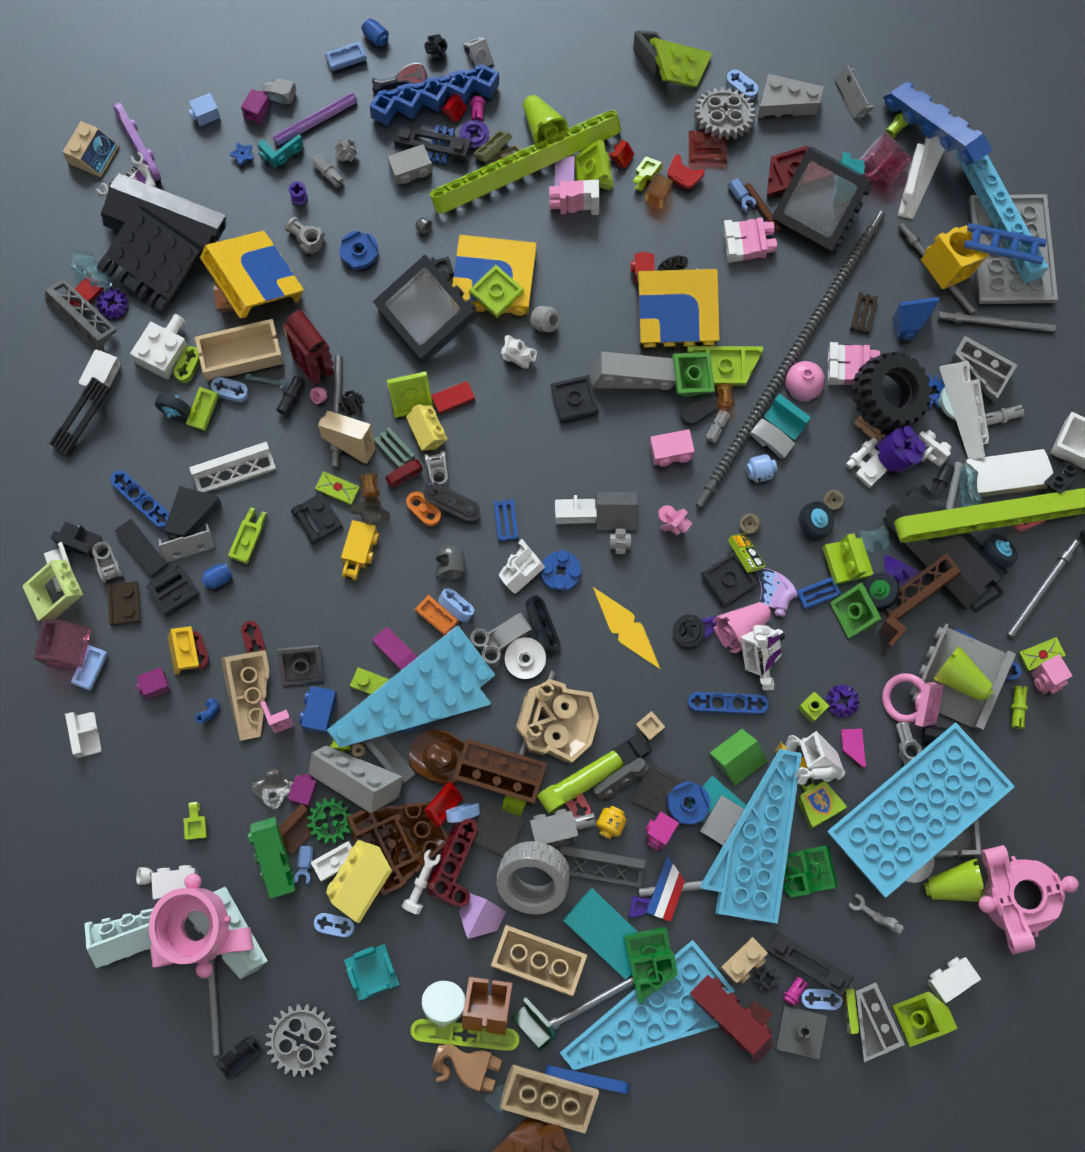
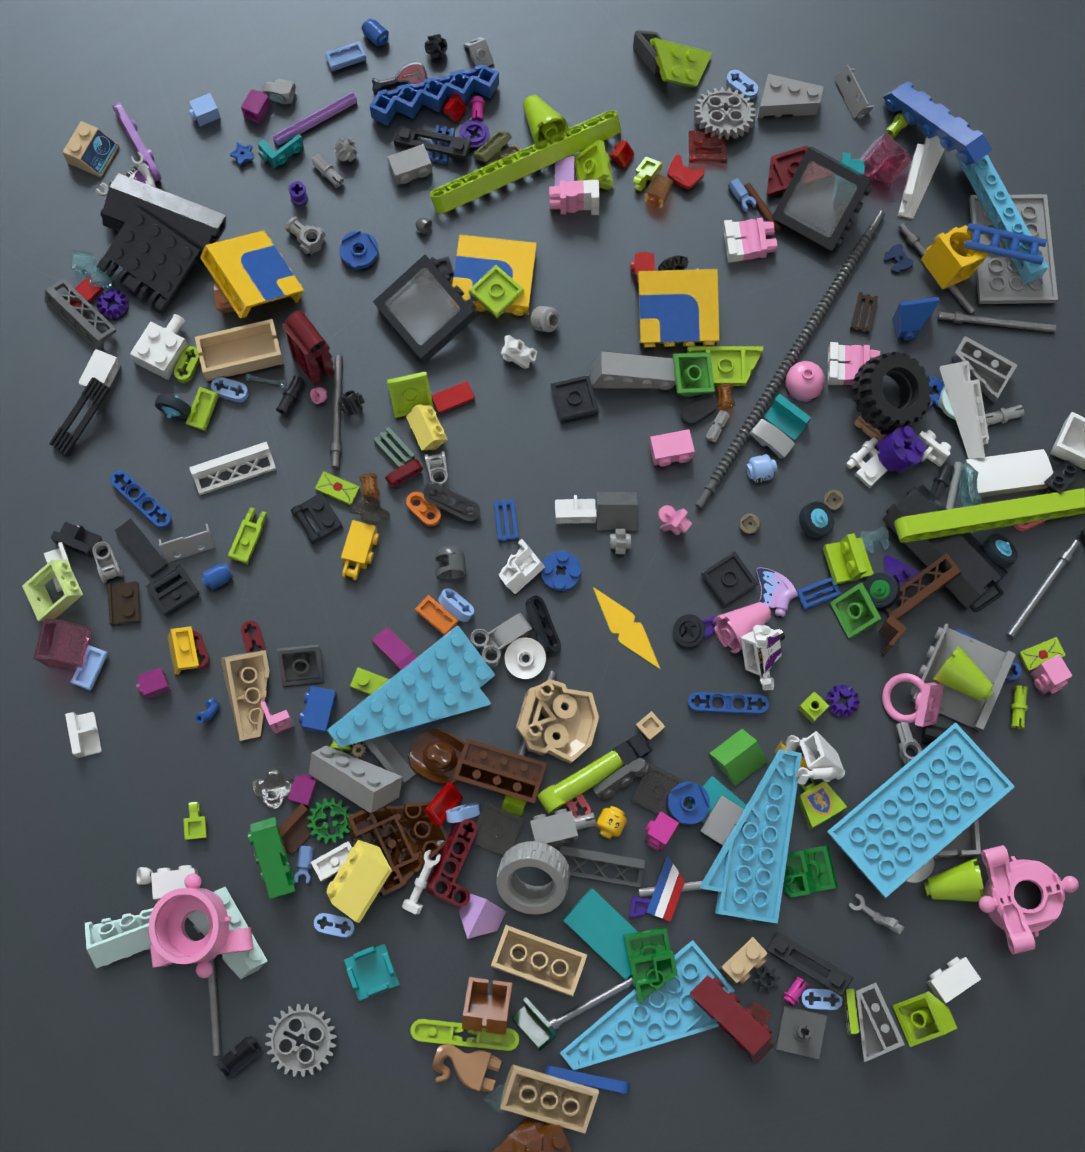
black slope [164,486,221,540] -> none
tan slope [318,411,376,464] -> none
light aqua tile [422,981,465,1027] -> none
tile [728,533,765,573] -> none
dark pink tile [840,729,866,768] -> none
none -> dark blue piece [884,244,914,273]

